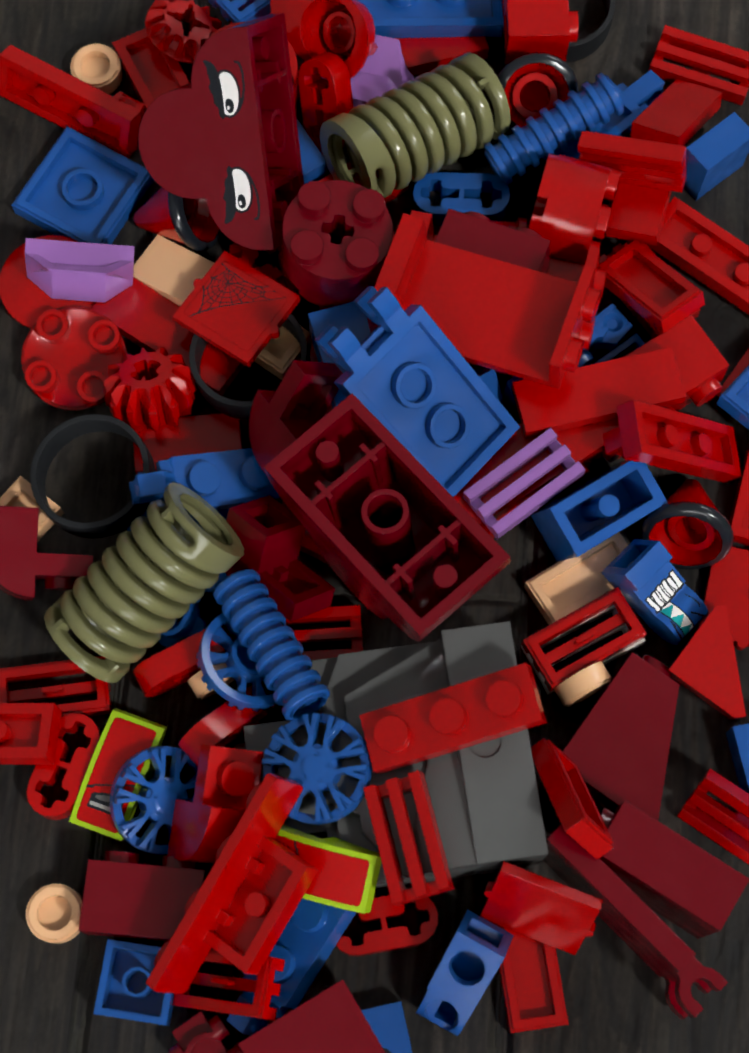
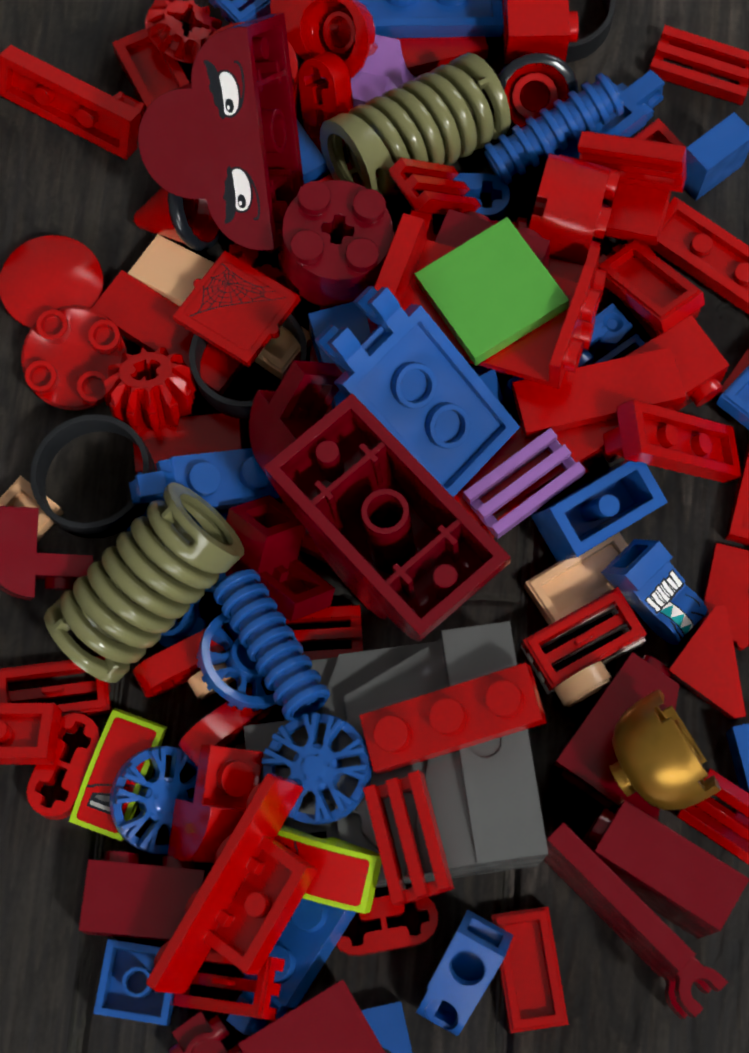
blue tile [11,126,155,244] -> none
medium lavender slope [25,238,135,303] -> none
light nougat tile [26,884,83,944] -> none
light nougat tile [70,44,123,94] -> none
red piece [480,861,603,955] -> none
red tile [531,738,614,860] -> none
red tile [630,79,723,145] -> none
red hat [640,479,734,570] -> none
none -> red tile [389,157,481,215]
none -> bright green tile [414,217,569,366]
none -> pearl gold cylinder [609,689,721,810]

